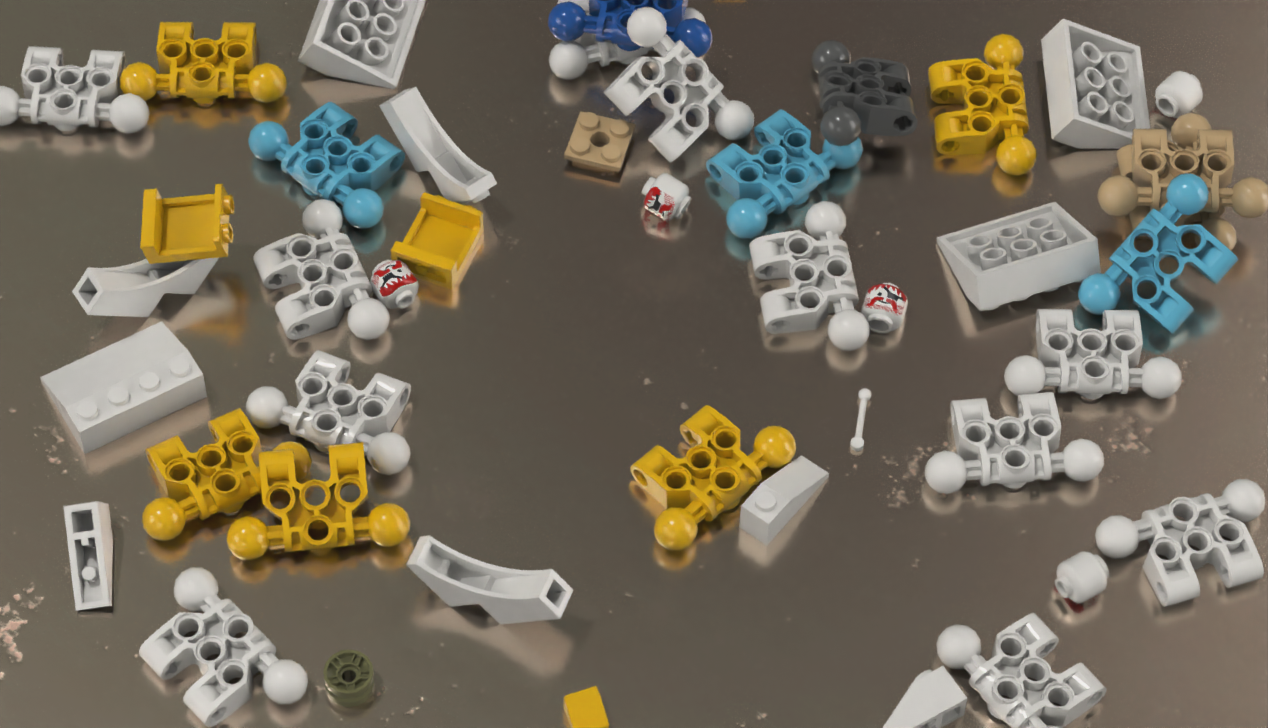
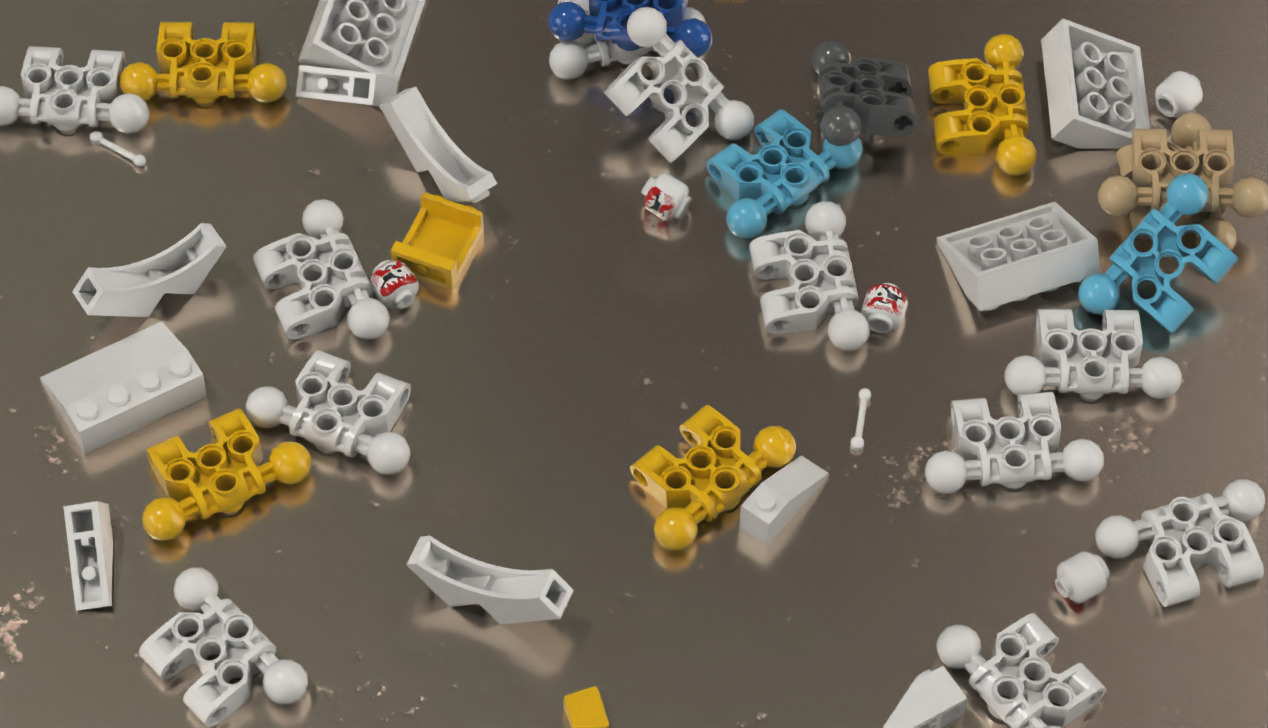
yellow panel [140,183,234,264] -> none
yellow connector [226,442,411,561] -> none
medium azure connector [248,101,405,229] -> none
olive wheel [323,649,375,707] -> none
tan piece [564,111,636,172] -> none
none -> white hinge [90,131,146,167]
none -> white slope [296,65,398,107]

